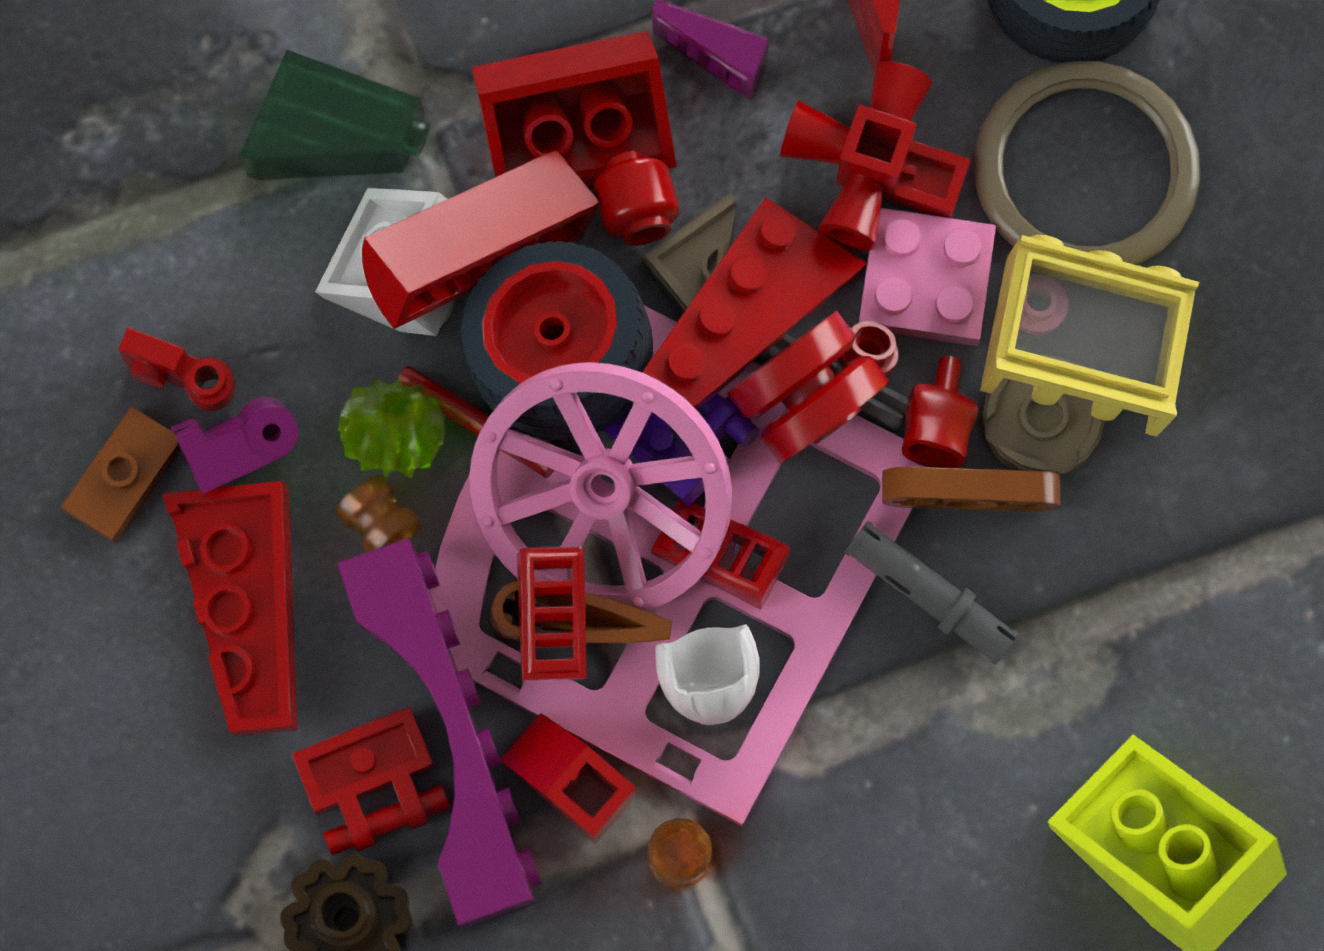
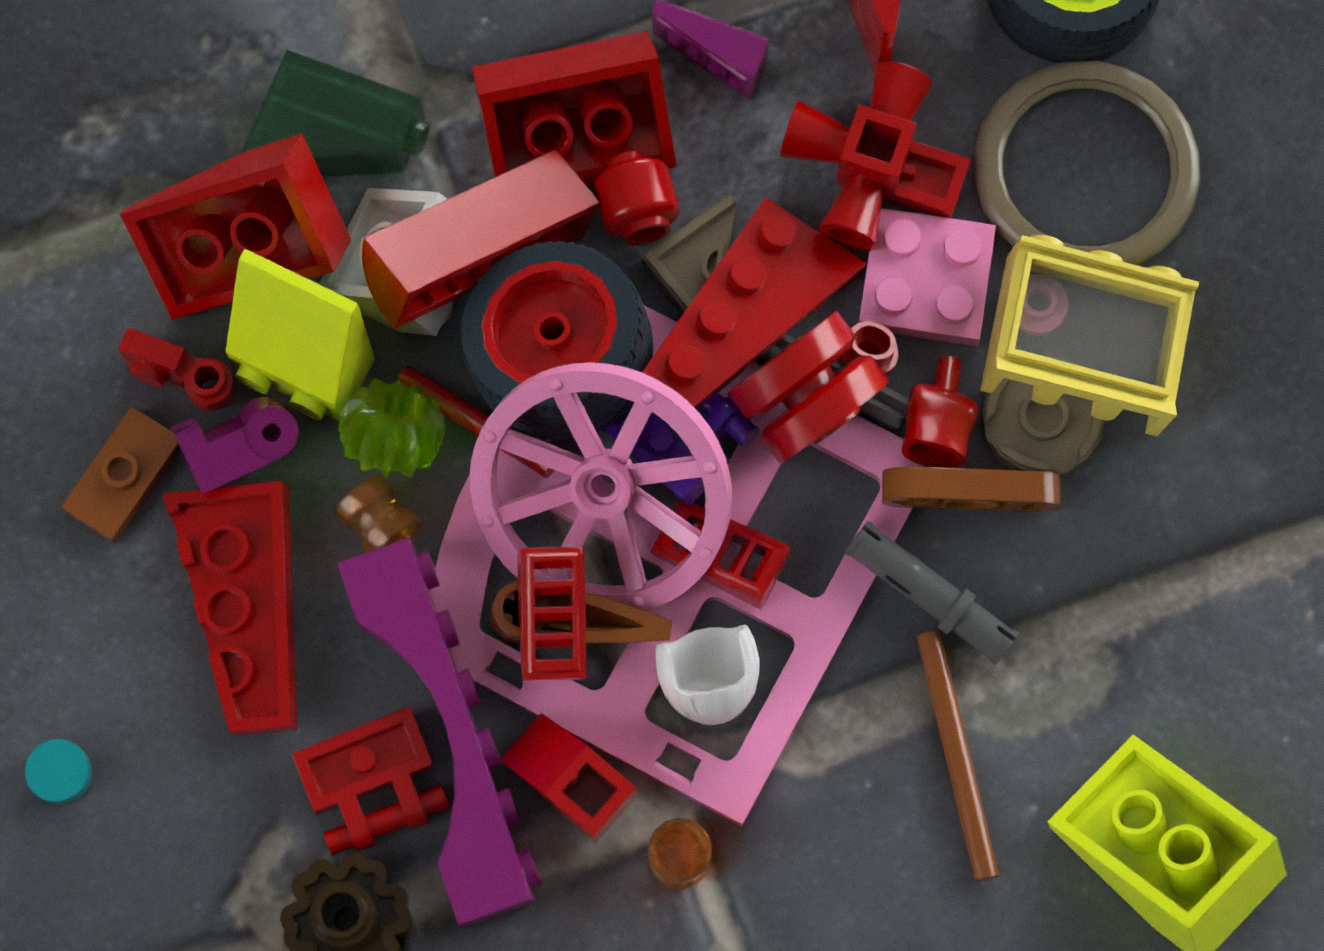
none -> teal tile [25,739,92,805]
none -> red slope [120,133,351,320]
none -> neon yellow slope [226,249,375,422]
none -> dark orange bar [917,631,1000,882]

